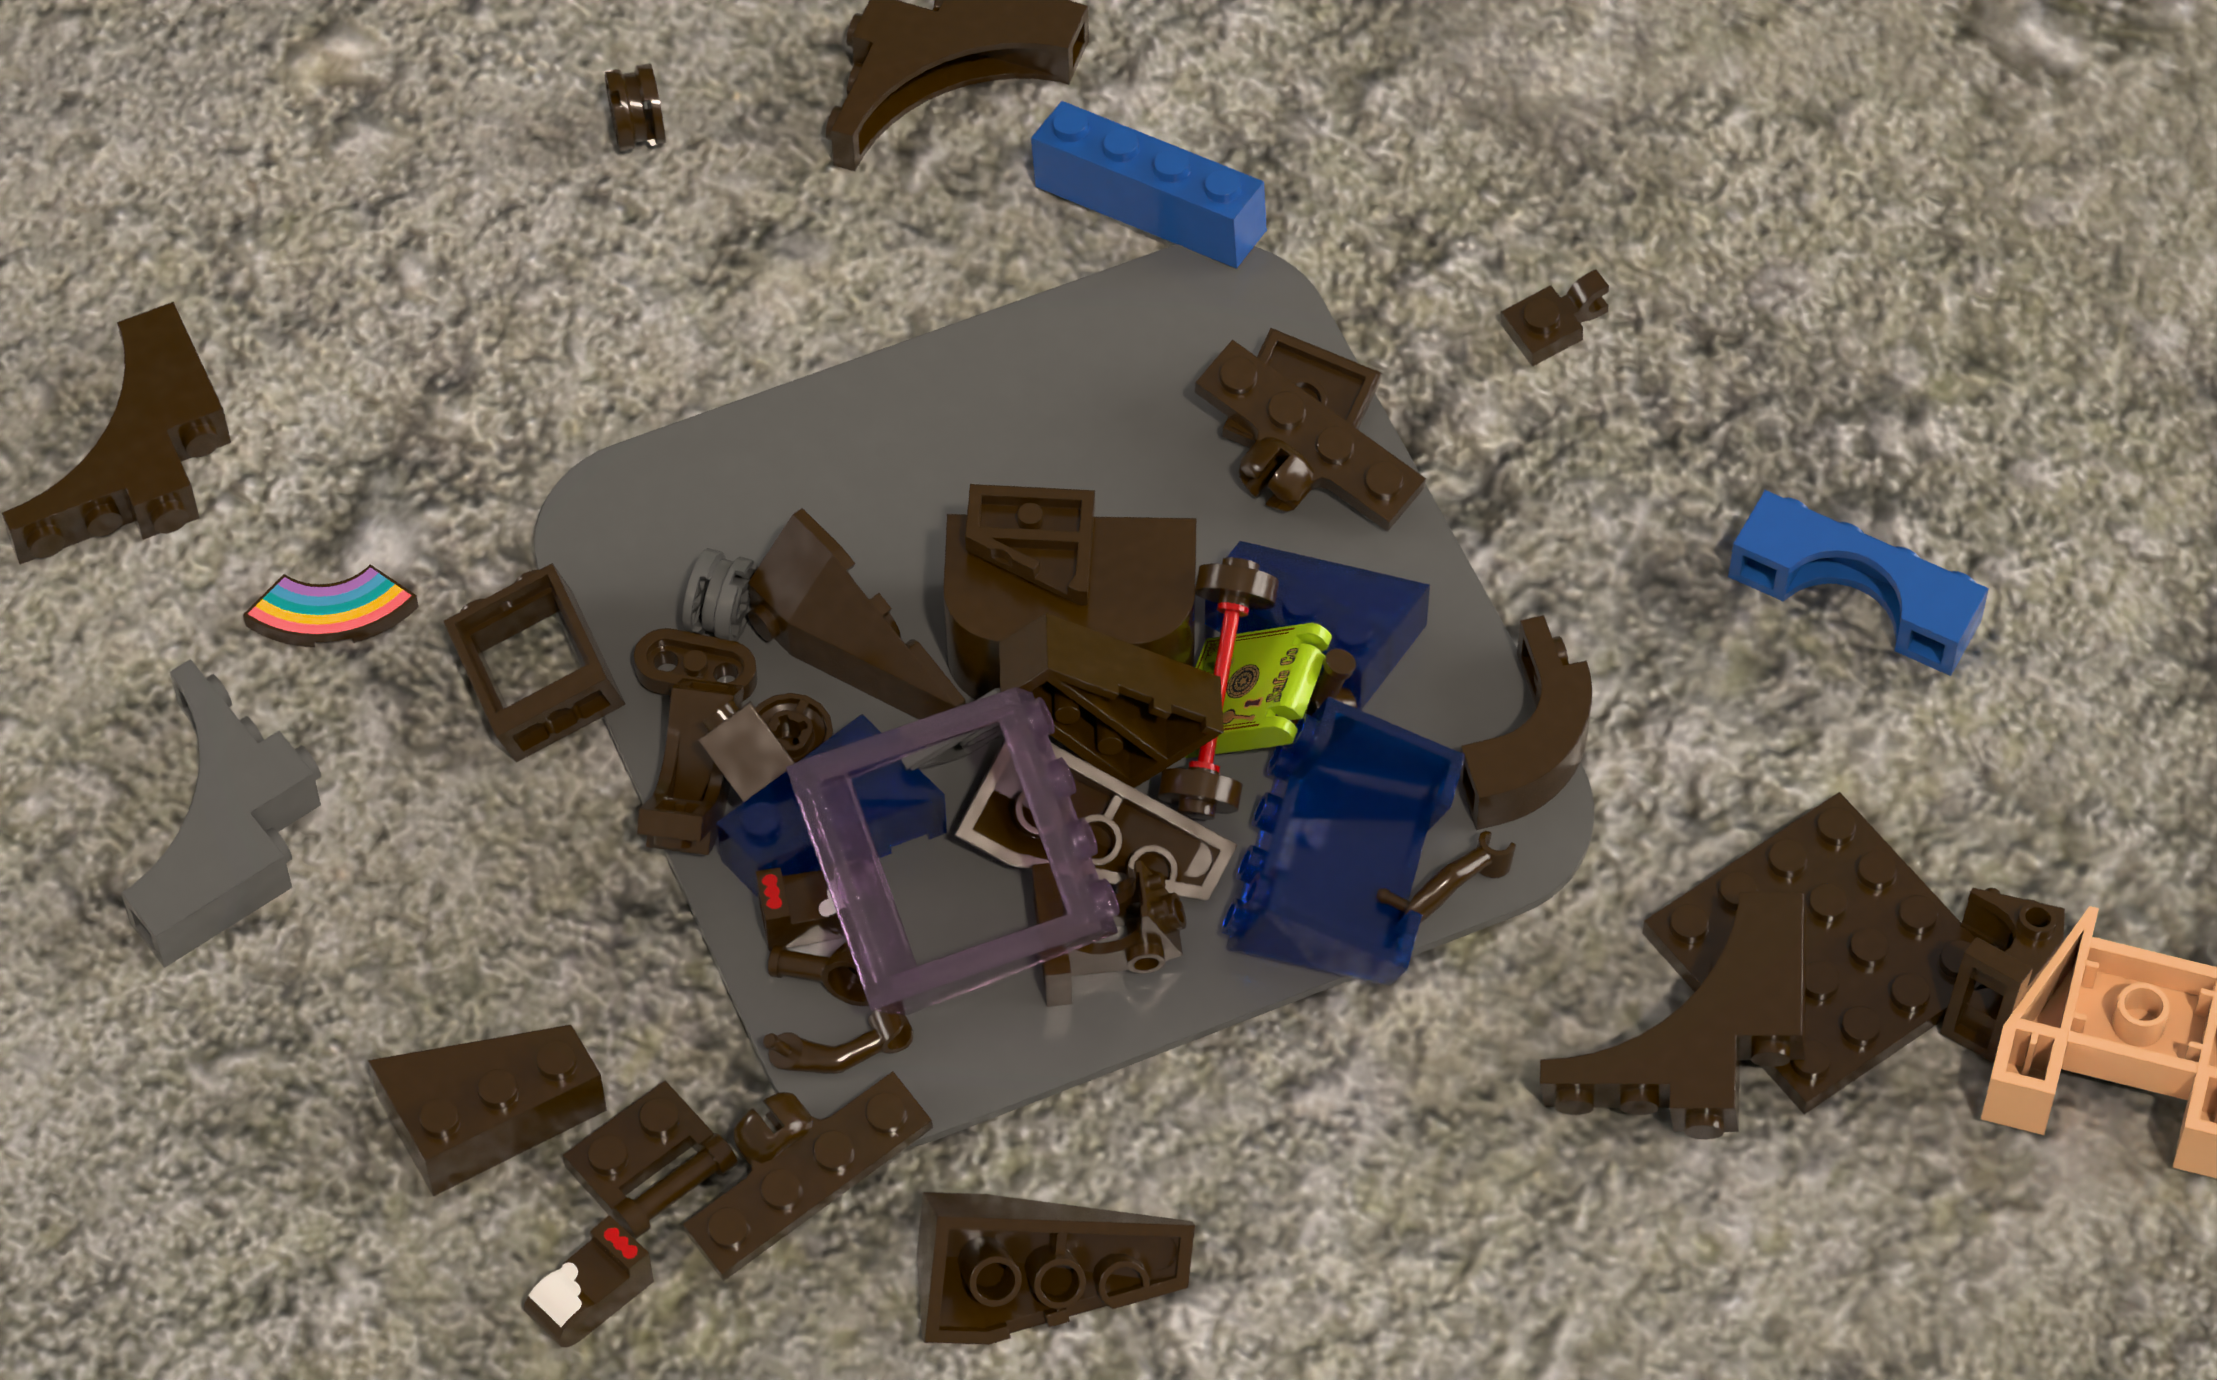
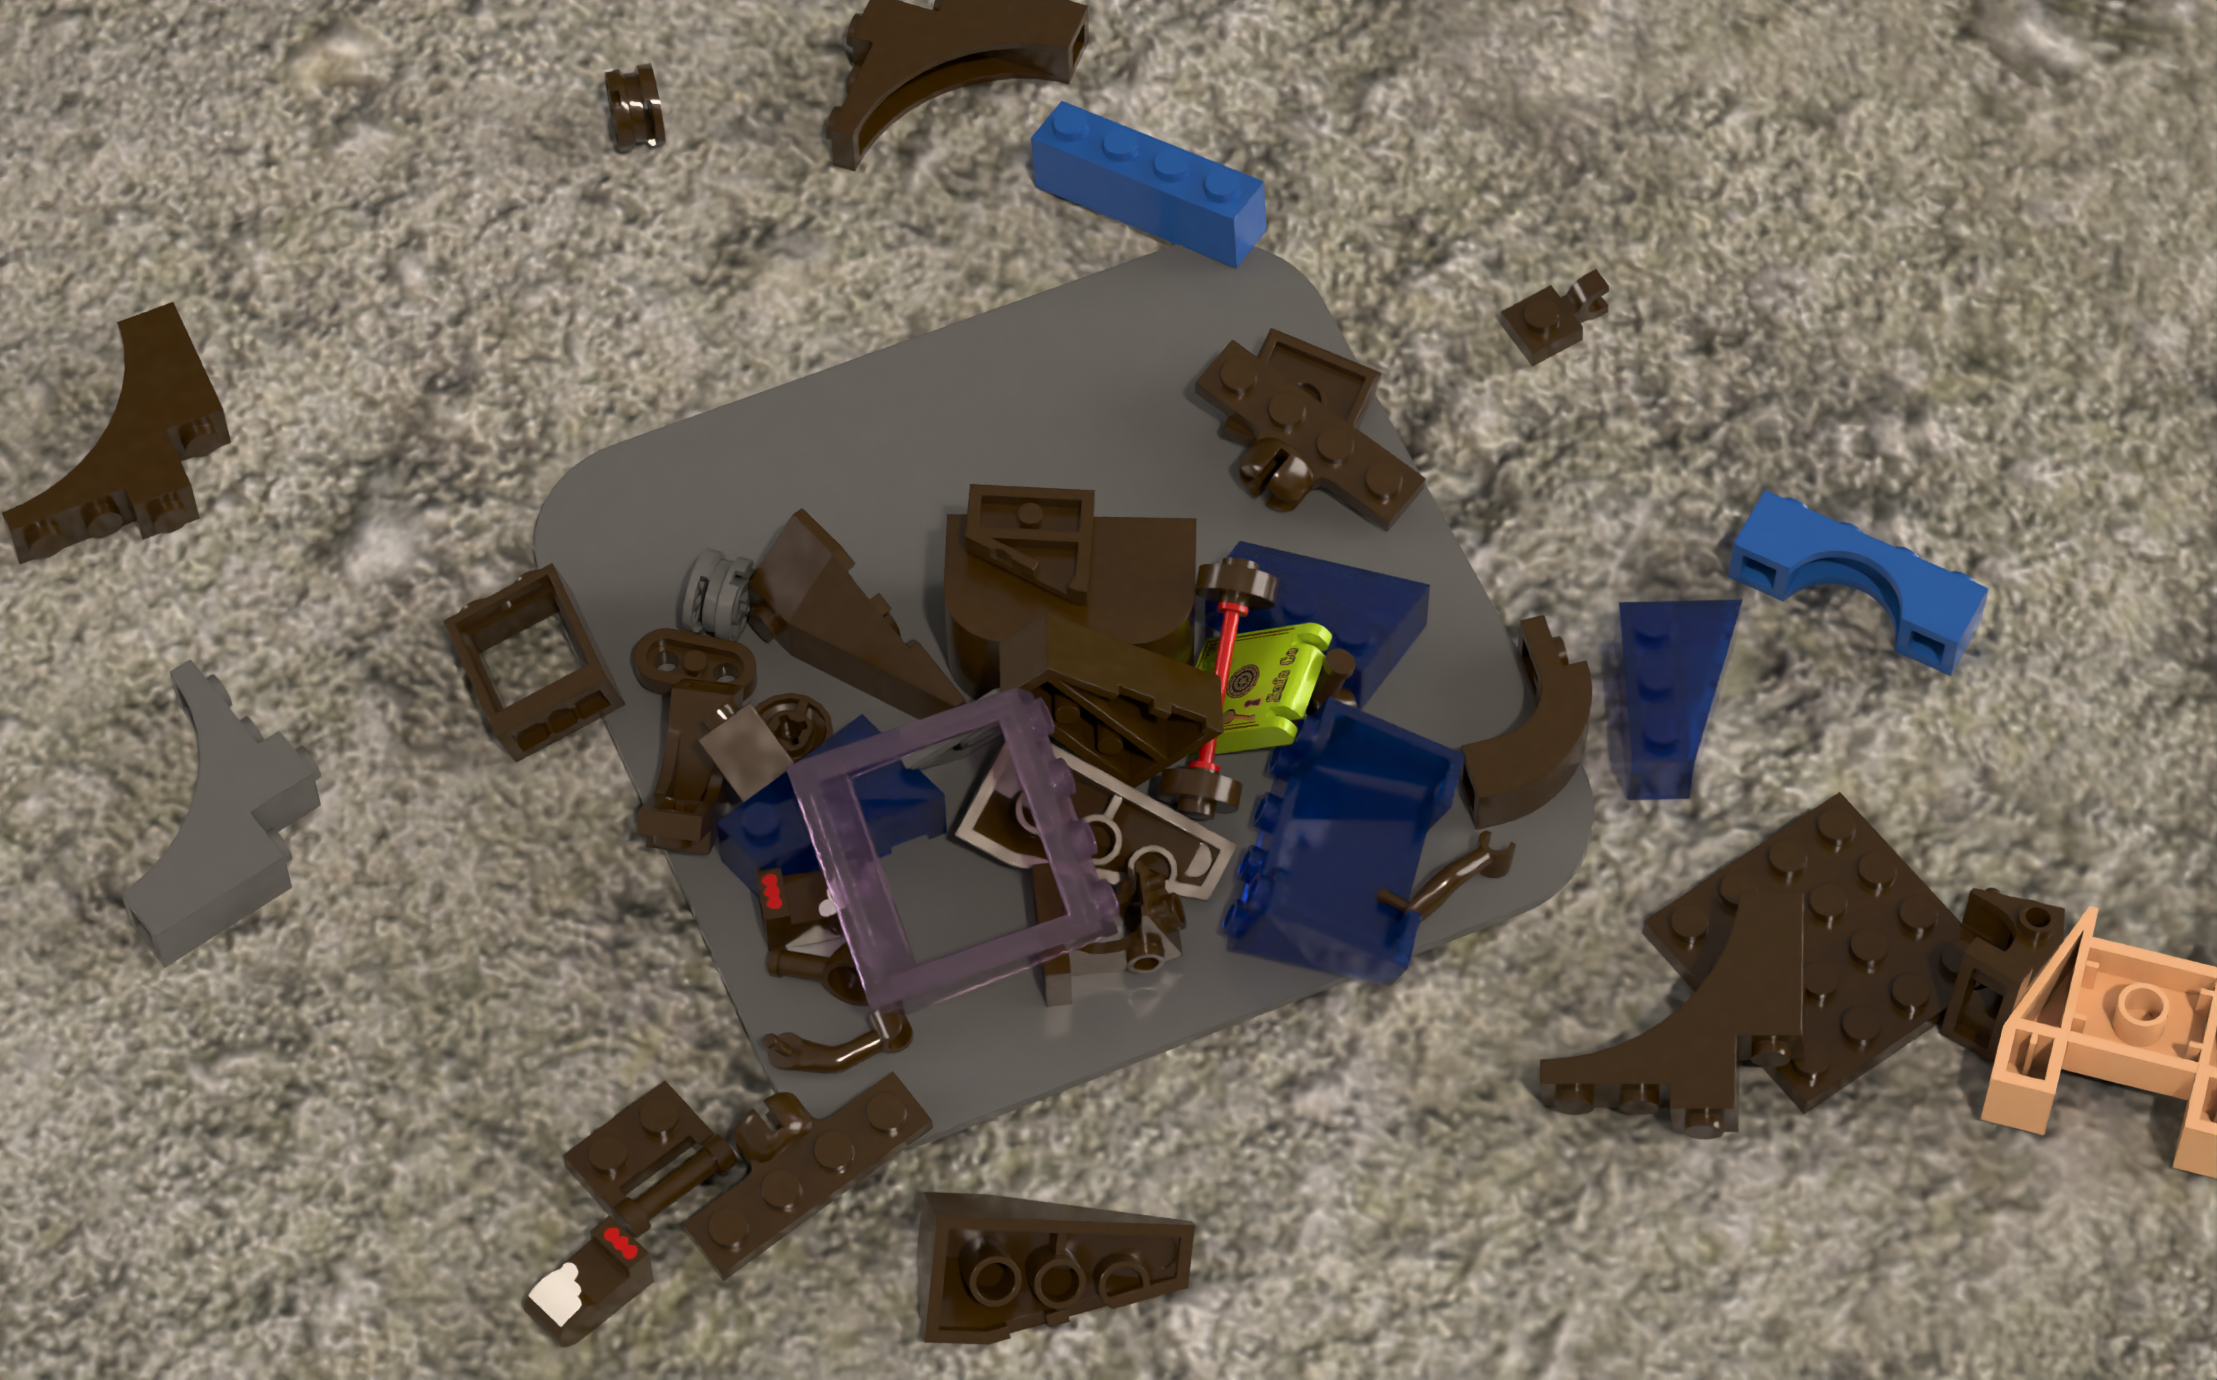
tile [243,564,419,647] -> none
dark brown wedge [368,1025,607,1197] -> none
none -> clear blue wedge [1614,599,1743,800]

